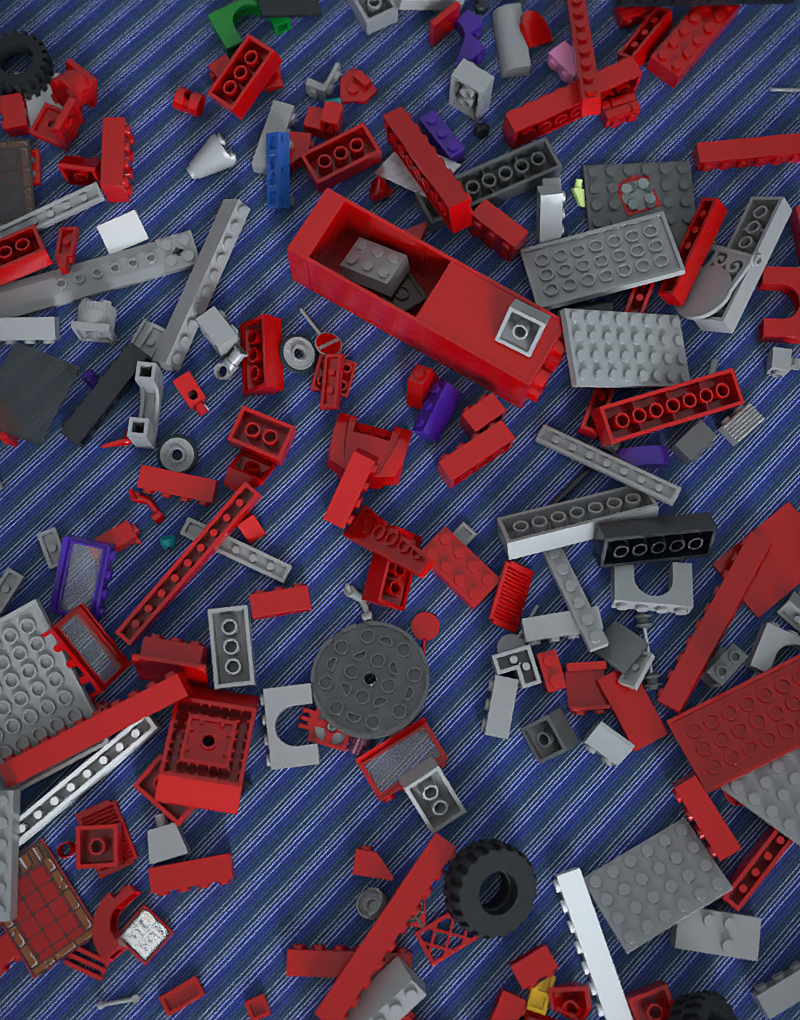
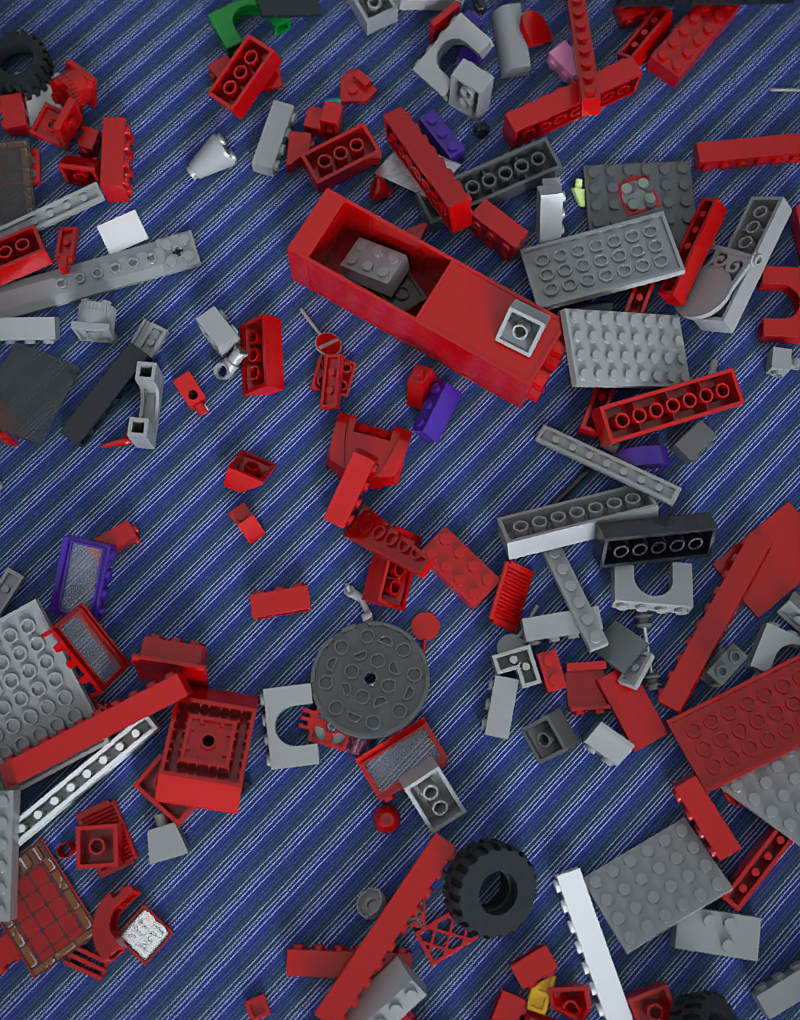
light grey plate [37,527,70,571] -> none
dark purple piece [81,368,99,389] -> none
light grey hinge [96,994,140,1009] -> none
red brick [115,482,263,645] -> none
red piece [128,489,165,524] -> none
red brick [137,465,220,506] -> none
red brick [148,852,236,896] -> none
light grey brick [152,199,250,372] -> none
light grey wheel [157,434,198,474] -> none
red tile [159,975,206,1017] -> none
teal hinge [160,535,176,550] -> none
red wheel [173,86,206,118] -> none
light grey plate [180,517,292,584] -> none
light grey brick [208,605,257,690] -> none
red brick [227,405,297,466] -> none
blue piece [266,132,295,210] -> none
light grey wheel [279,334,318,374] -> none
light grey bracket [305,62,342,101] -> none
red slope [352,845,393,881] -> none
red brick [437,420,515,489] -> none
light grey tile [453,521,477,547] -> none
red brick [459,392,506,439] -> none
red brick [598,92,640,128] -> none
light grey brick [718,403,765,447] -> none
none -> red brick [78,125,102,157]
none -> red brick [373,805,401,834]
none -> light grey arch [413,12,494,101]

